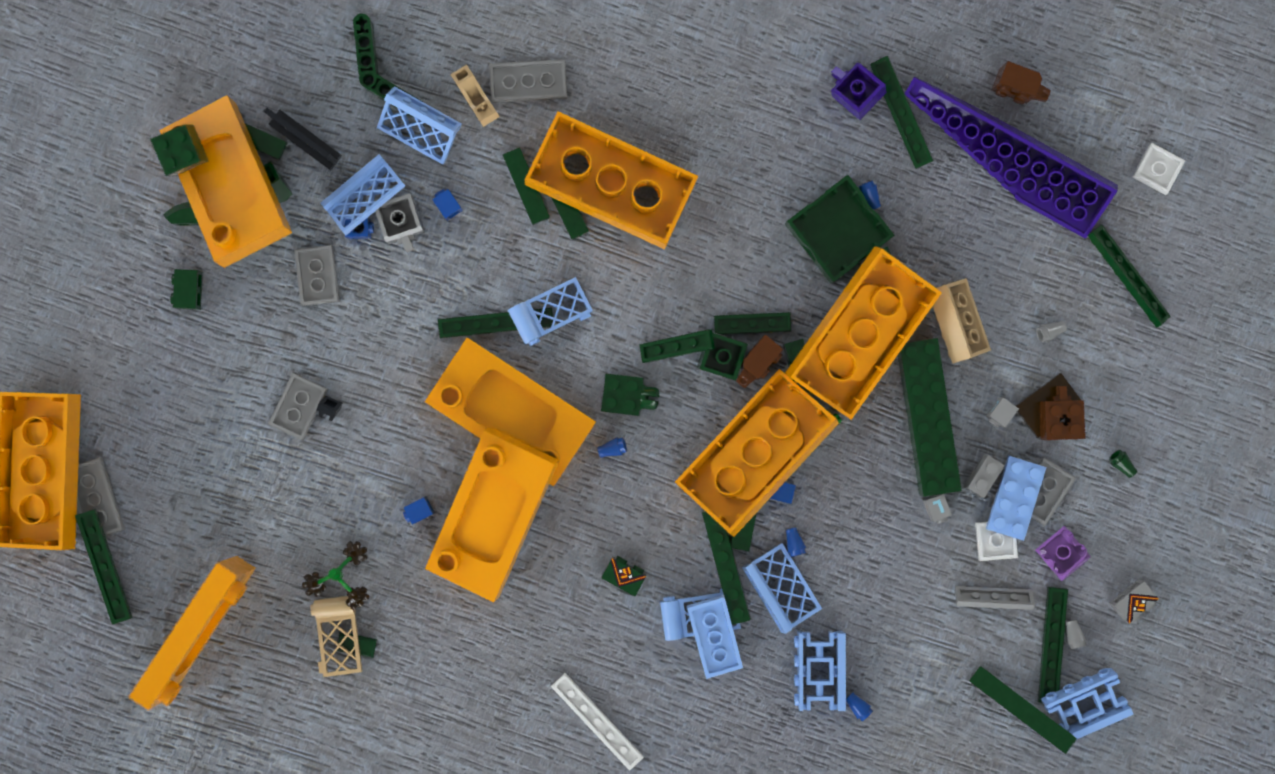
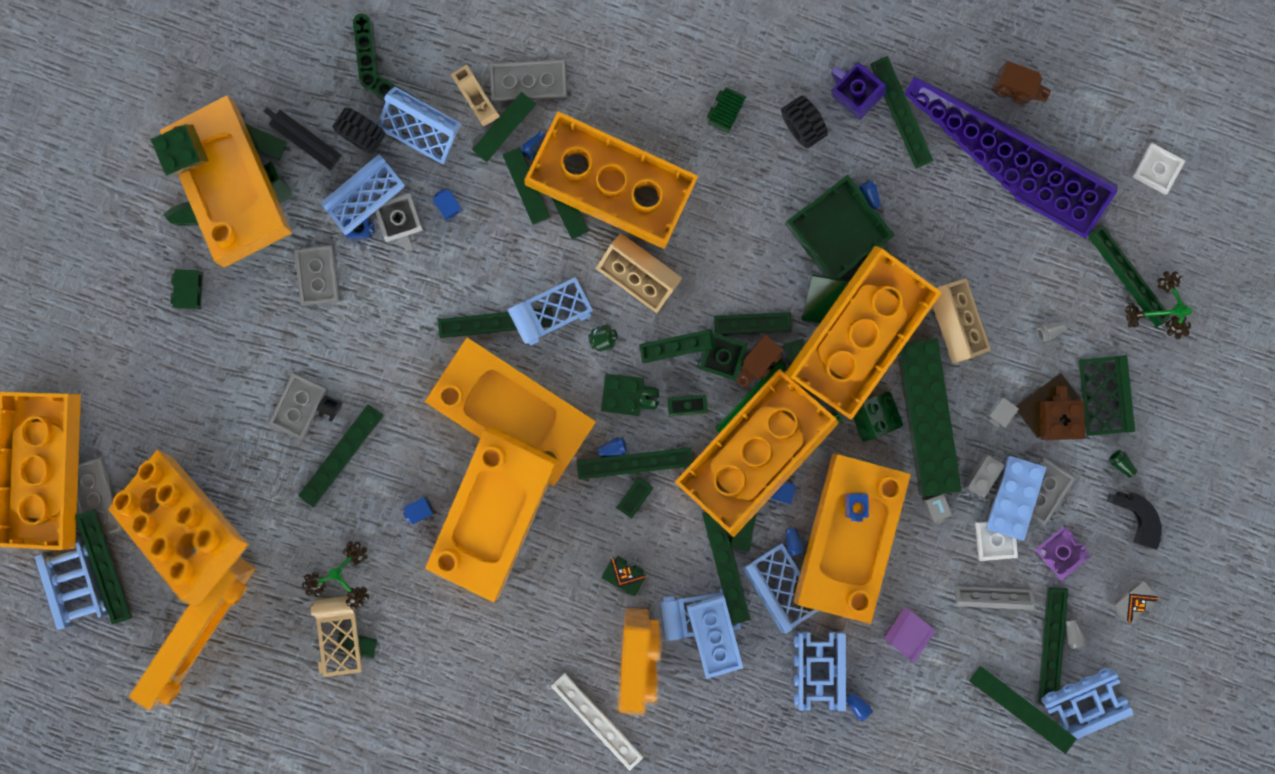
none -> light blue fence [34,541,108,630]
none -> light orange plate [108,449,249,607]
none -> dark green plate [298,404,384,507]
none -> black tyre [332,107,386,154]
none -> dark green tile [472,91,536,162]
none -> blue cone [521,131,546,160]
none -> dark green plate [576,447,693,480]
none -> dark green head [588,324,618,352]
none -> tan slope [596,233,683,313]
none -> dark green tile [616,477,654,519]
none -> light orange plate [619,608,661,714]
none -> dark green brick [667,394,708,417]
none -> dark green brick [707,87,746,134]
none -> green axle [716,361,787,433]
none -> black tyre [781,95,828,149]
none -> light orange piece [793,453,911,624]
none -> dark green piece [802,274,846,323]
none -> blue brick [845,493,869,522]
none -> dark green bracket [853,391,903,442]
none -> medium lavender slope [884,607,936,663]
none -> dark green fence [1078,355,1135,436]
none -> black arch [1107,492,1162,550]
none -> dark brown plant [1125,271,1192,339]

